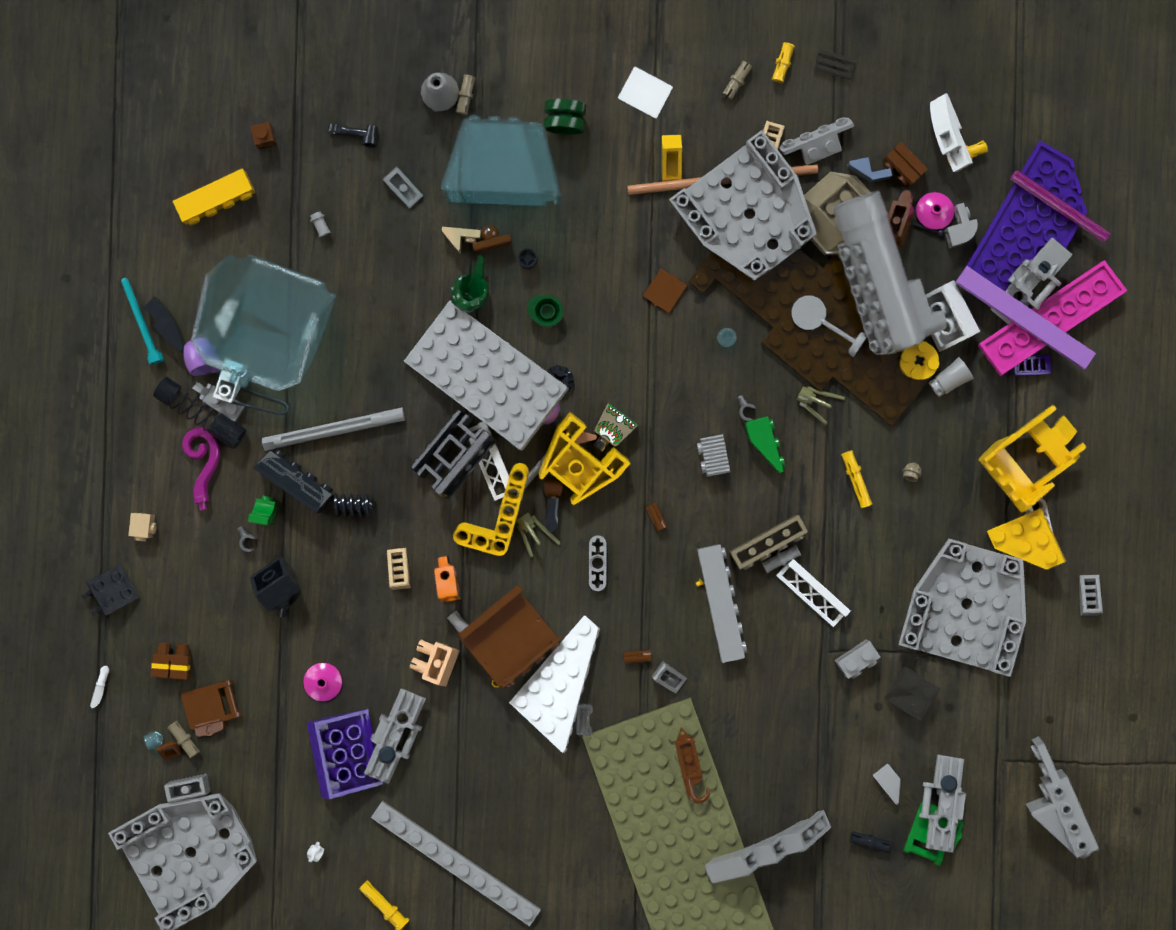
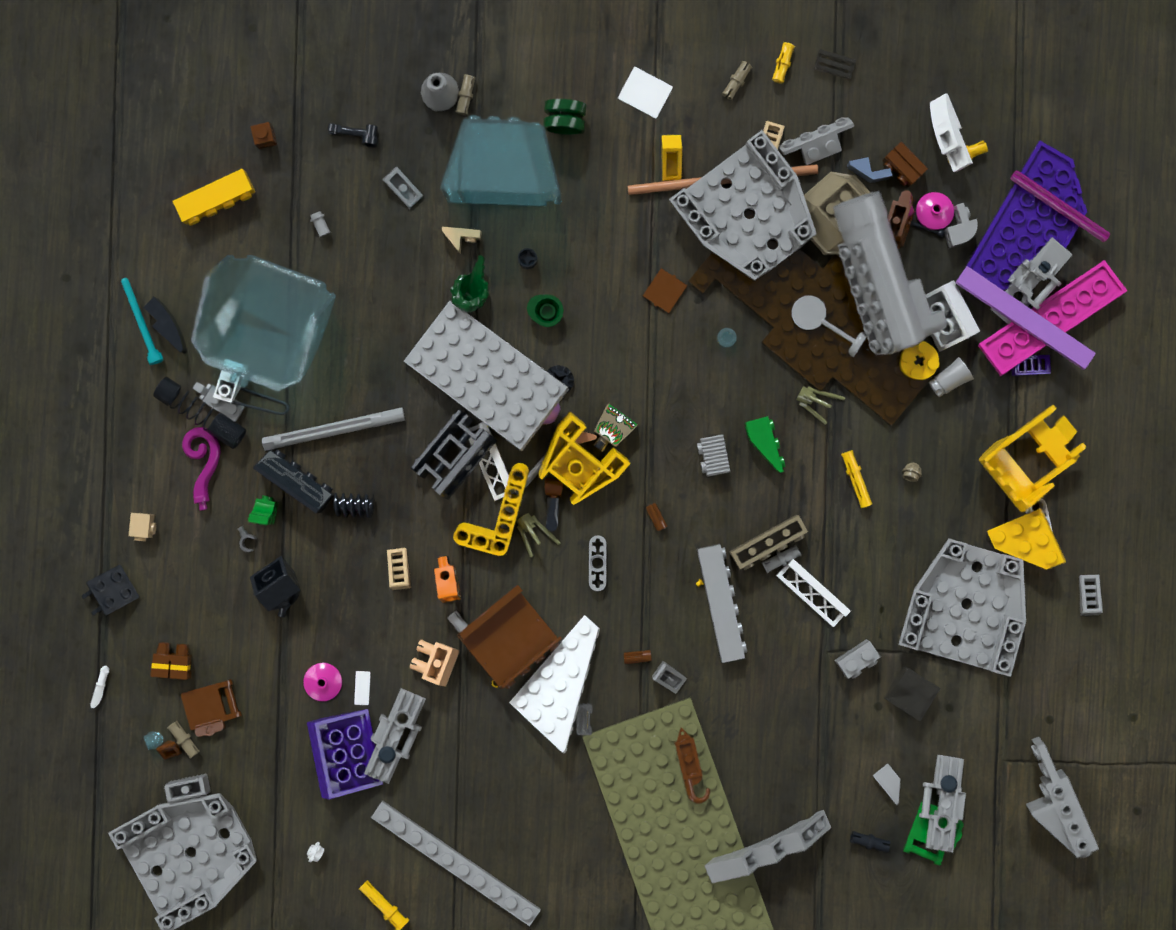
medium lavender piece [183,338,221,376] -> none
reddish brown tile [472,225,512,253] -> none
flat silver piece [737,395,756,421] -> none
none -> white sticker [354,671,370,705]

